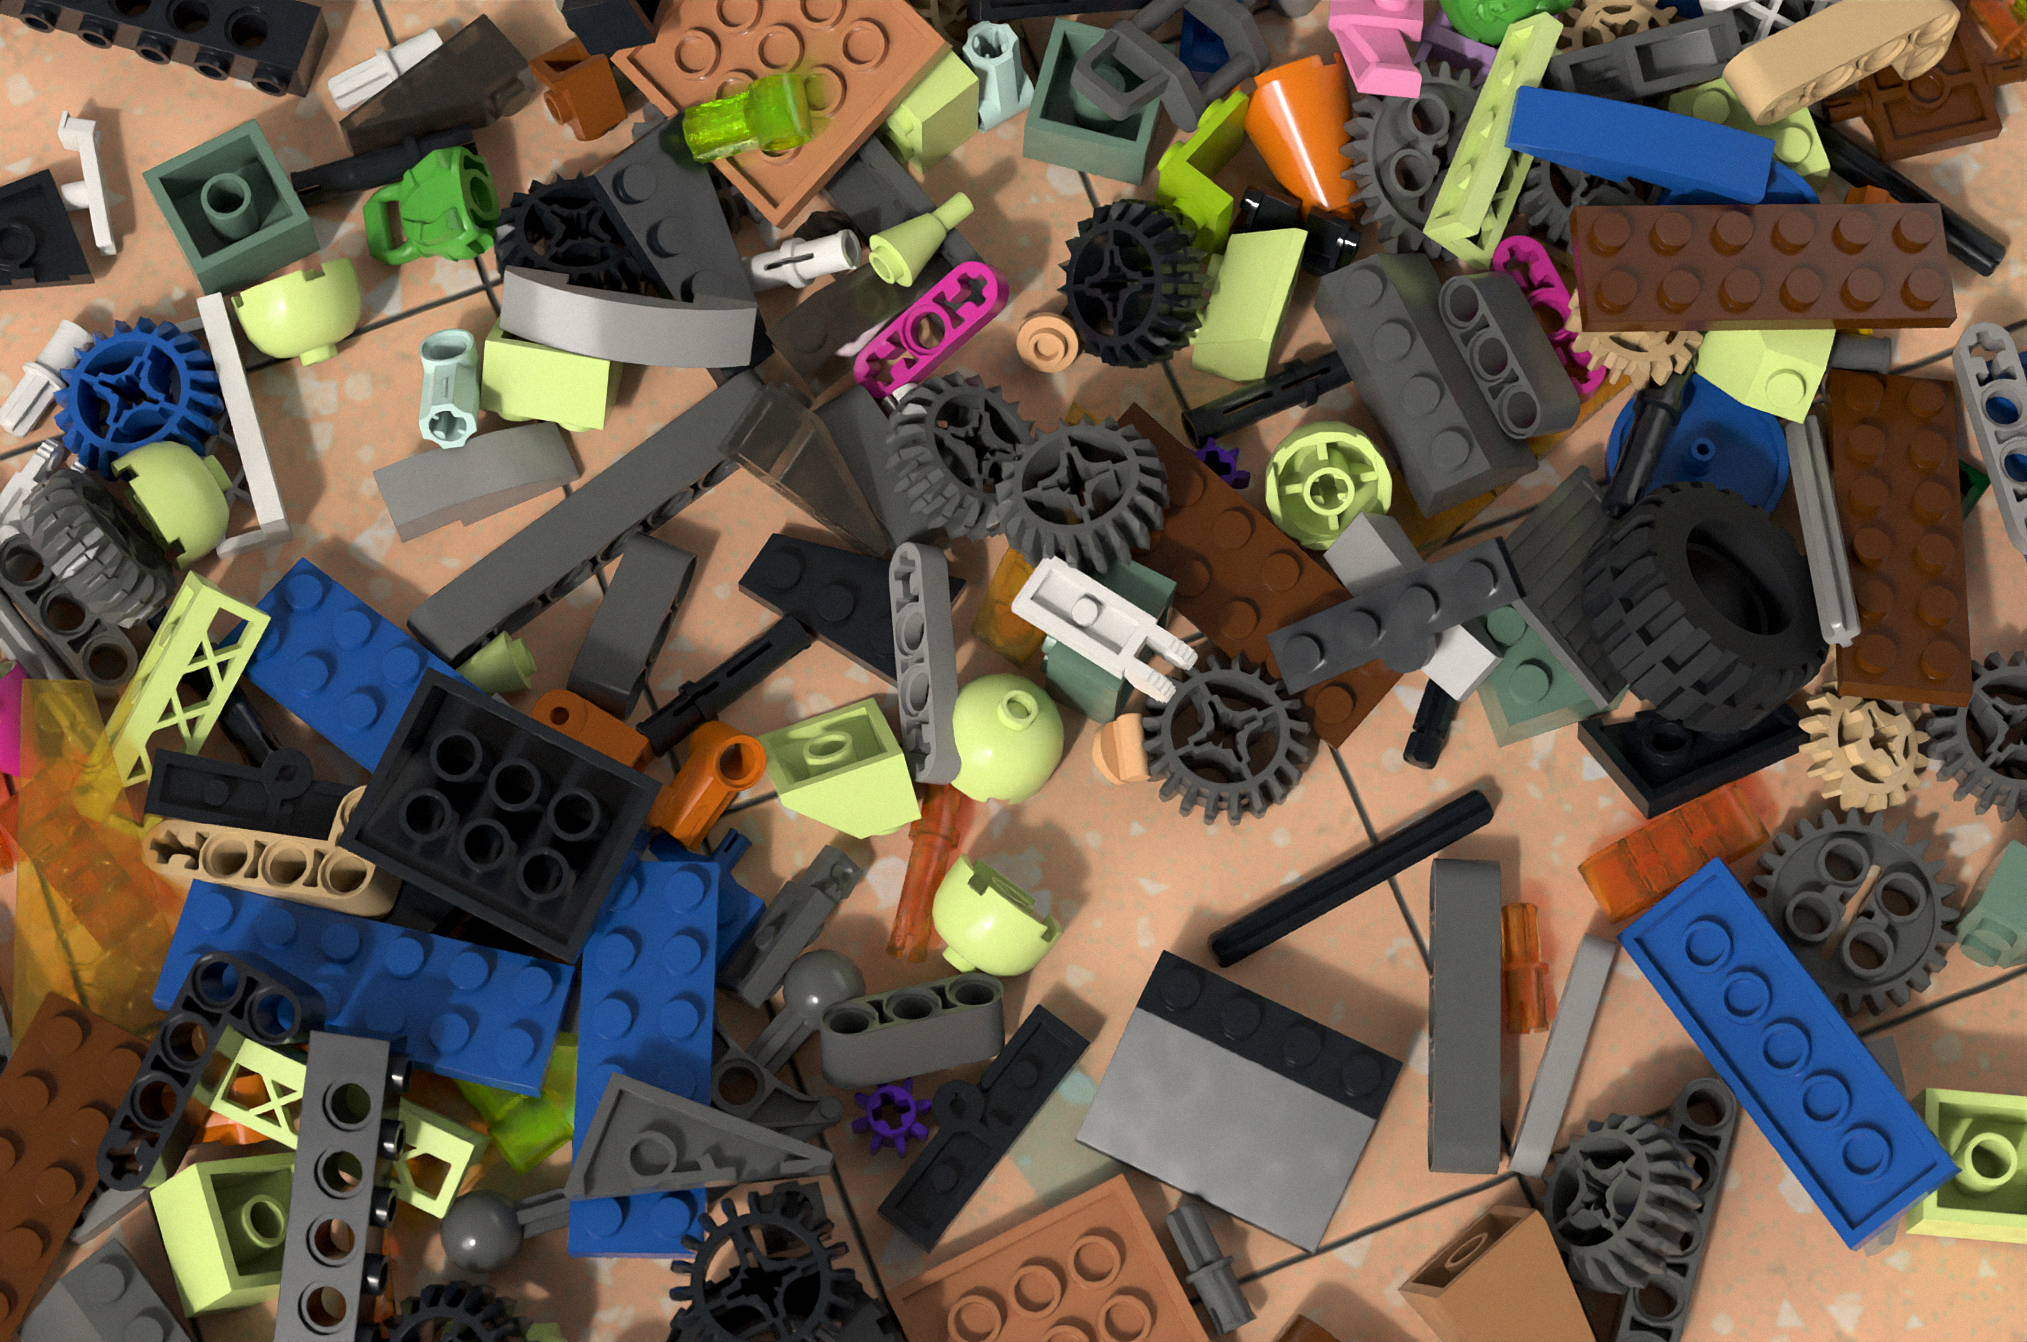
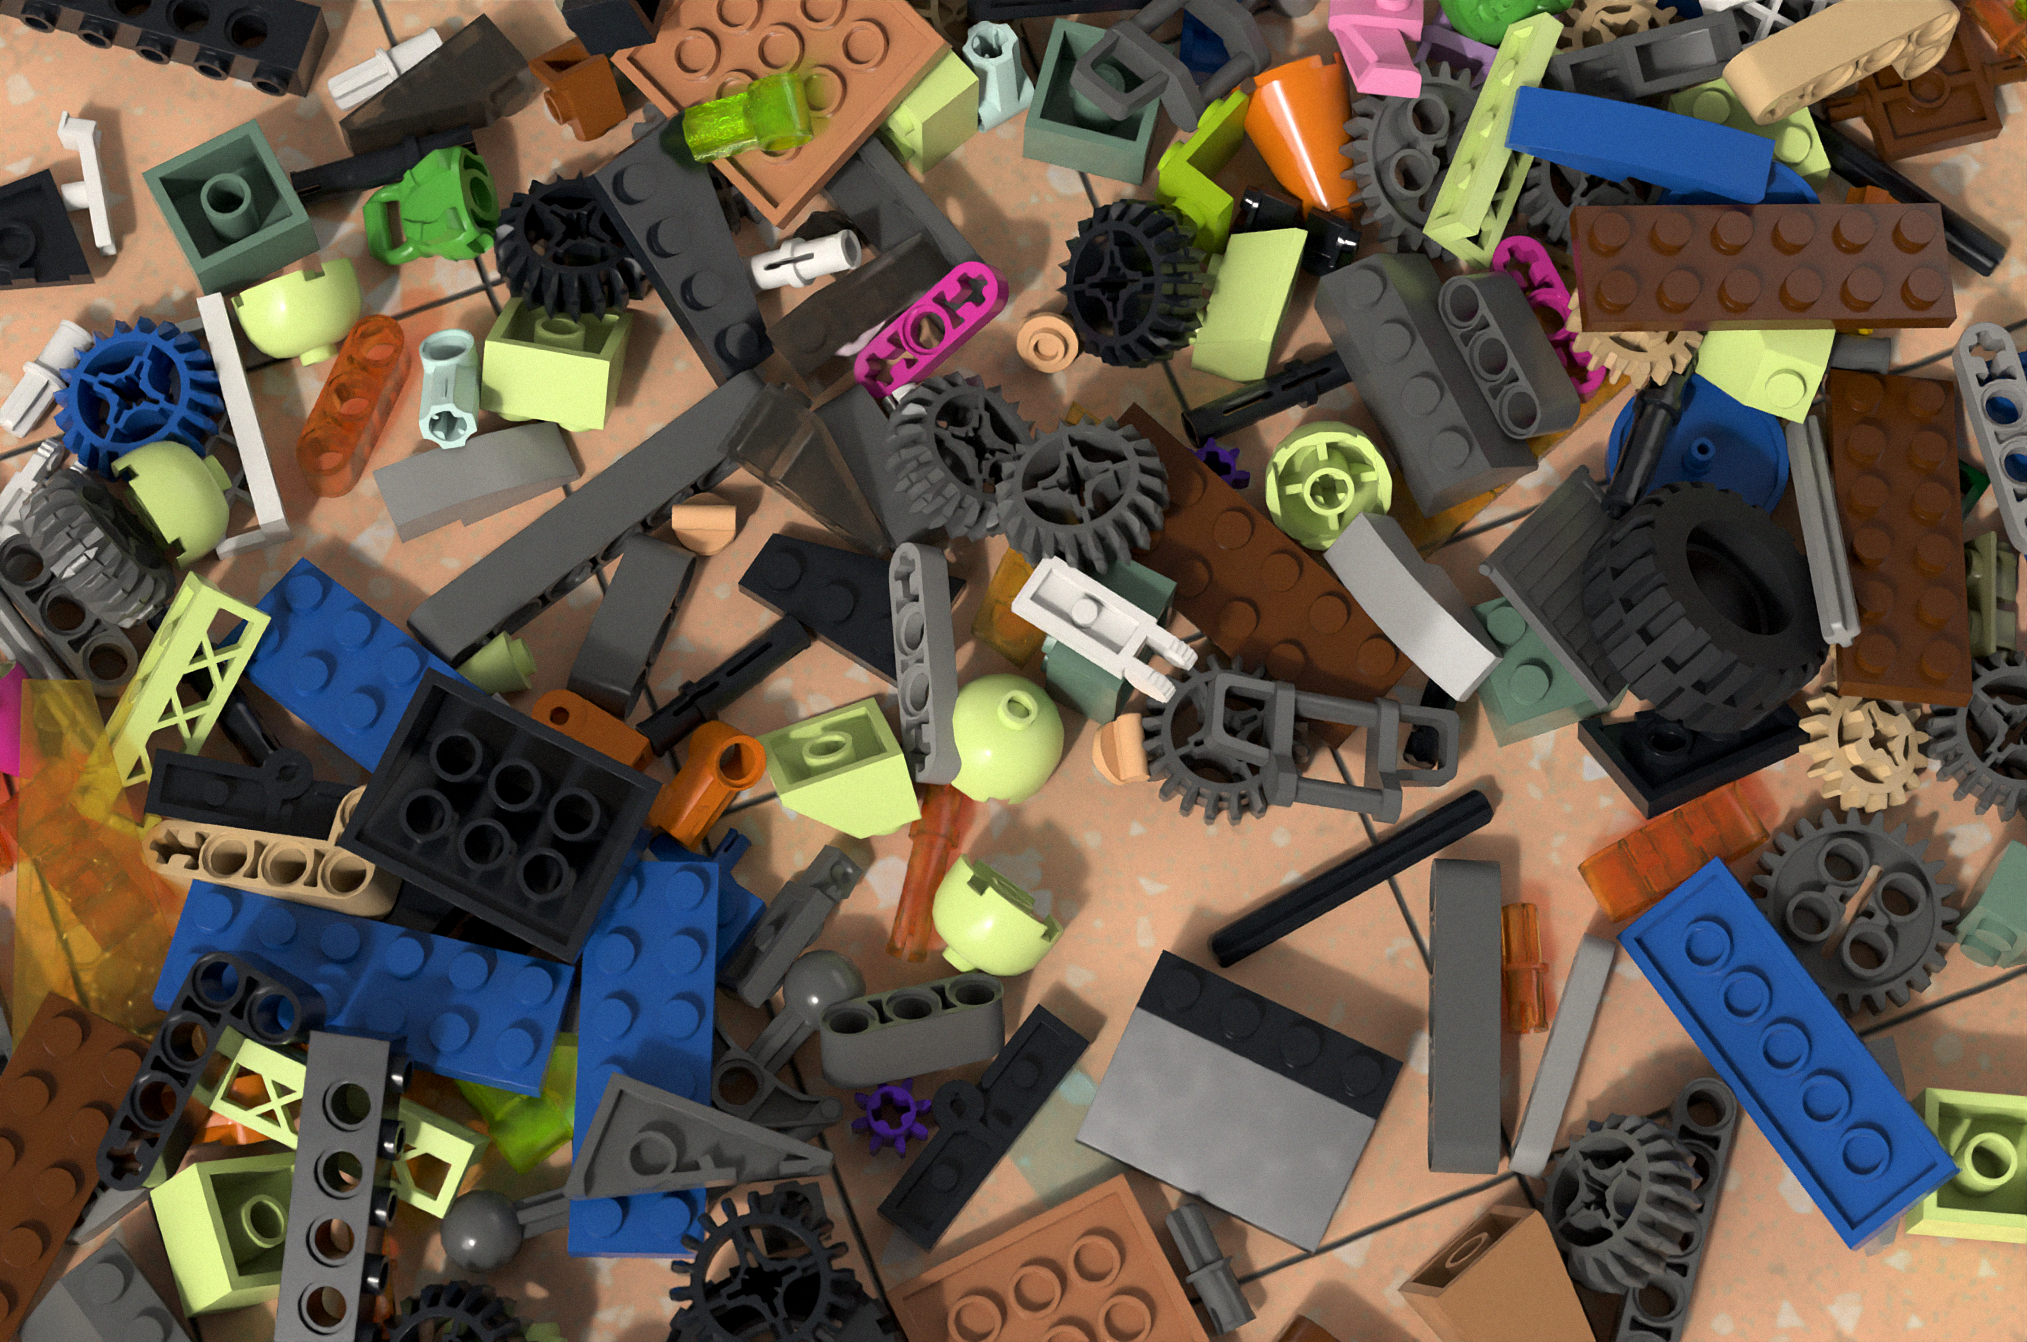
light grey slope [499,265,758,368] -> none
yellowish green cone [869,192,974,287] -> none
black hinge [1265,535,1527,695] -> none
none -> clear orange beam [295,314,412,498]
none -> light nougat plate [672,493,737,556]
none -> dark grey bar [1204,673,1460,824]
none -> olive hinge [1964,531,2017,665]

